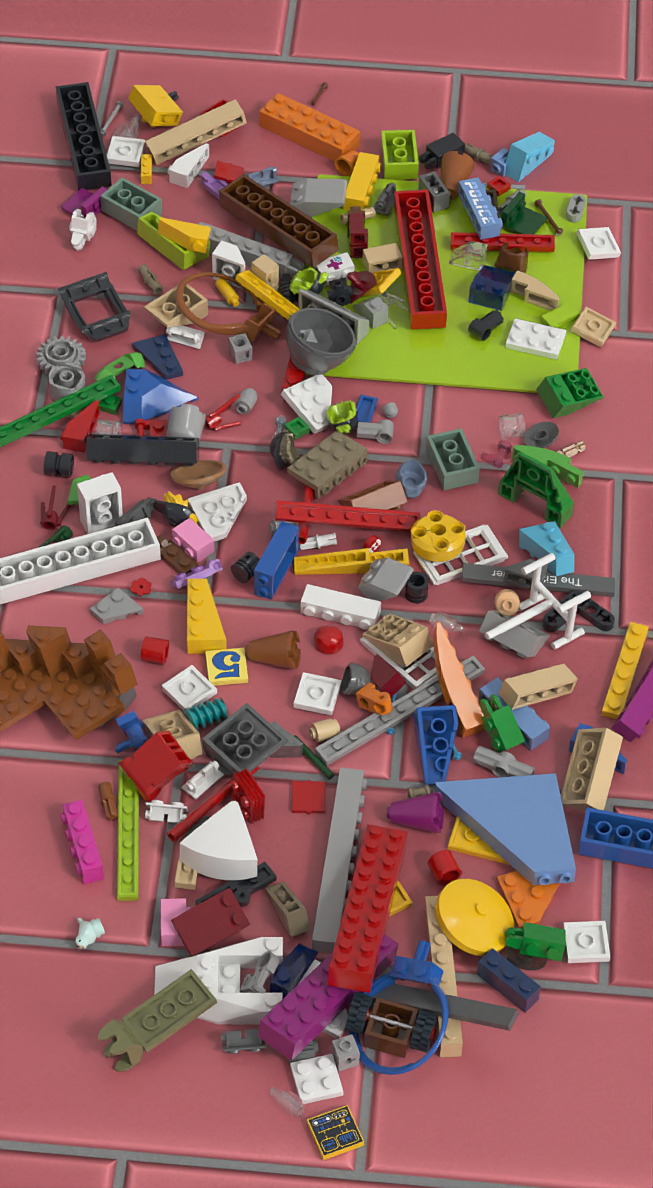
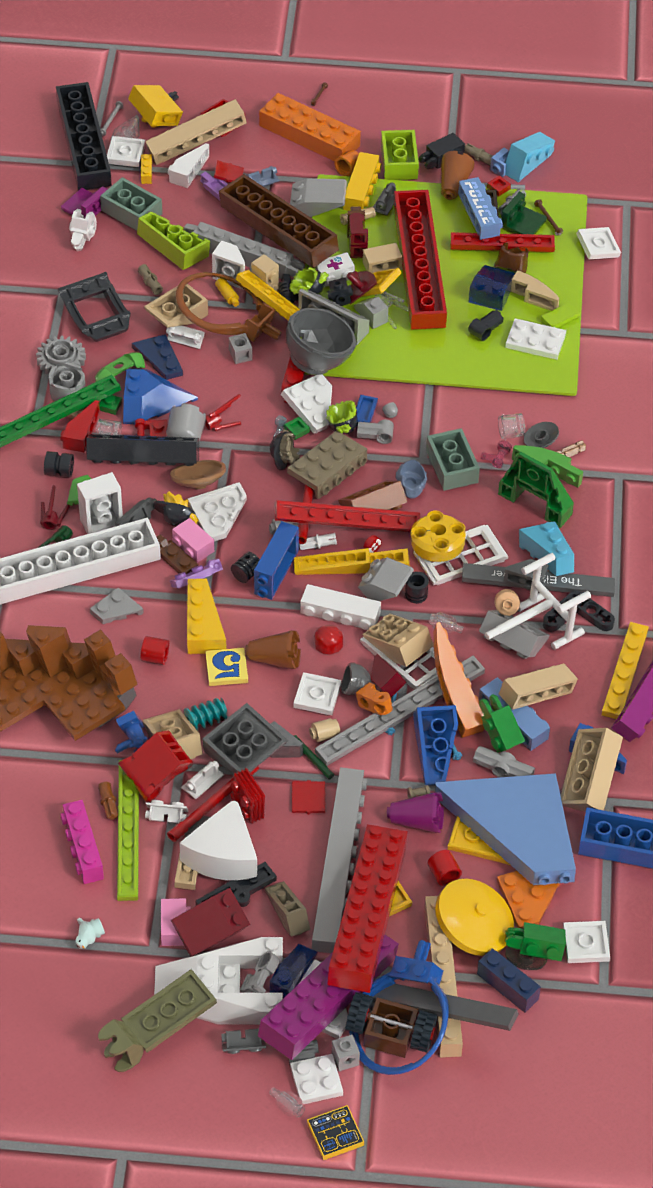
red plant [130,578,152,596] -> none
yellow slope [158,217,211,253] -> none
white plate [162,665,217,711] -> none
light grey brick [234,388,258,414] -> none
dark grey brick [418,171,450,212] -> none
clear slope [449,241,488,271] -> none
green slope [536,368,604,418] -> none
light grey beam [566,194,586,223] -> none
tan tile [571,307,616,348] -> none

